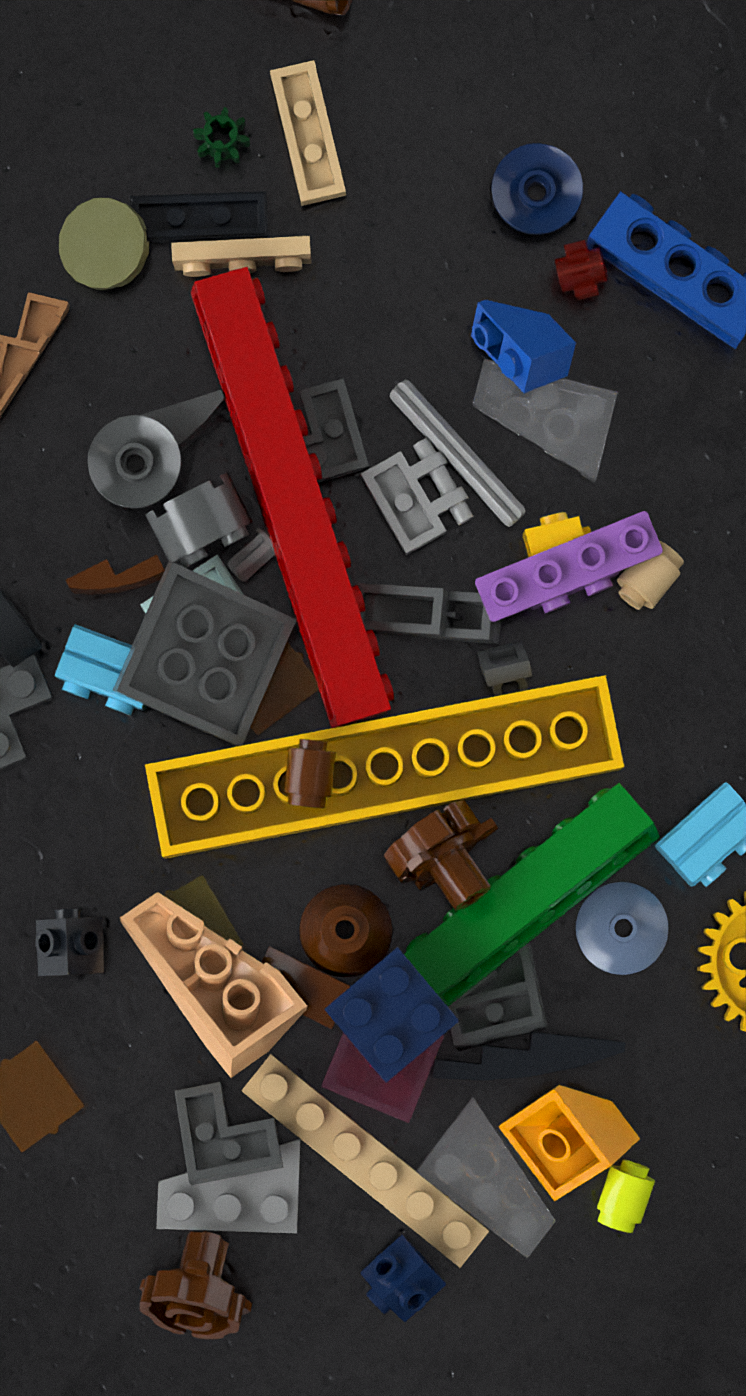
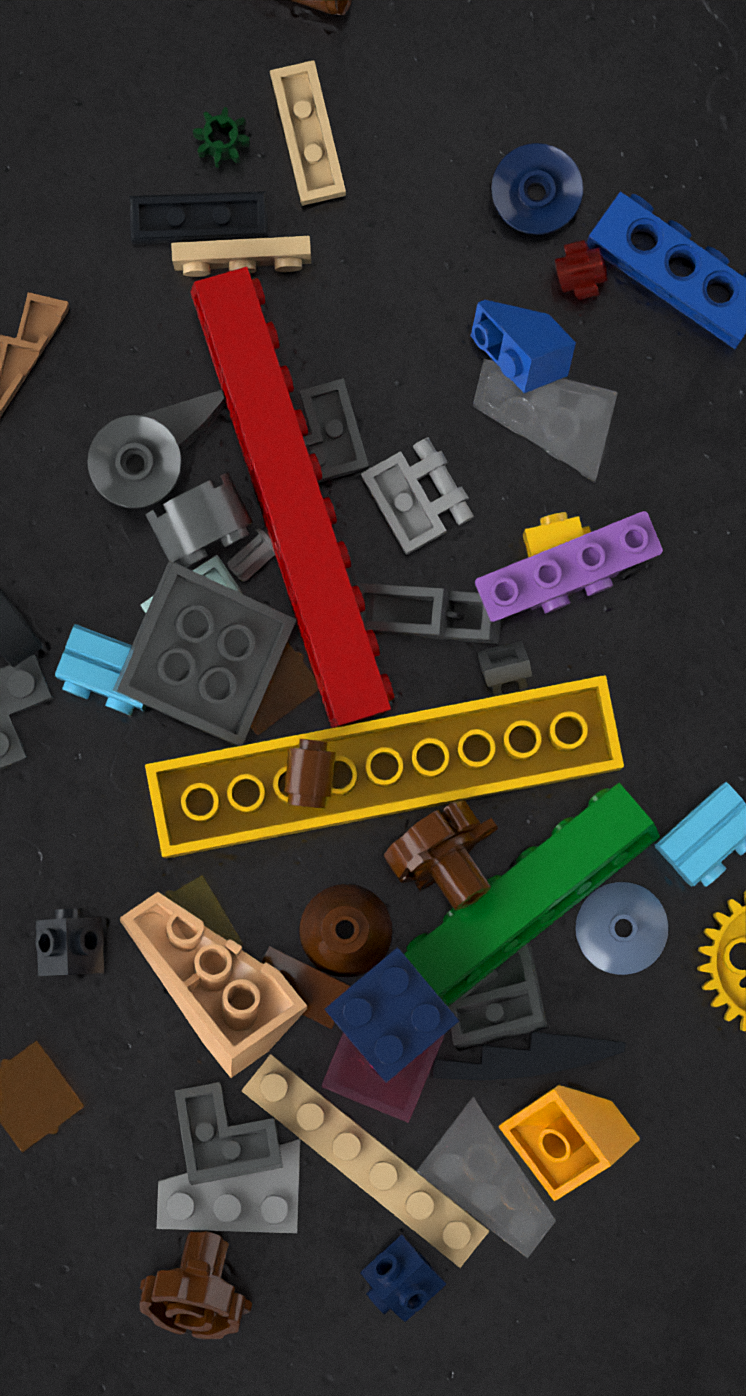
olive tile [59,198,149,290] -> none
reddish brown slope [66,554,165,595] -> none
light grey axle [390,379,525,527] -> none
neon yellow brick [597,1159,655,1233] -> none
tan brick [617,541,684,610] -> none

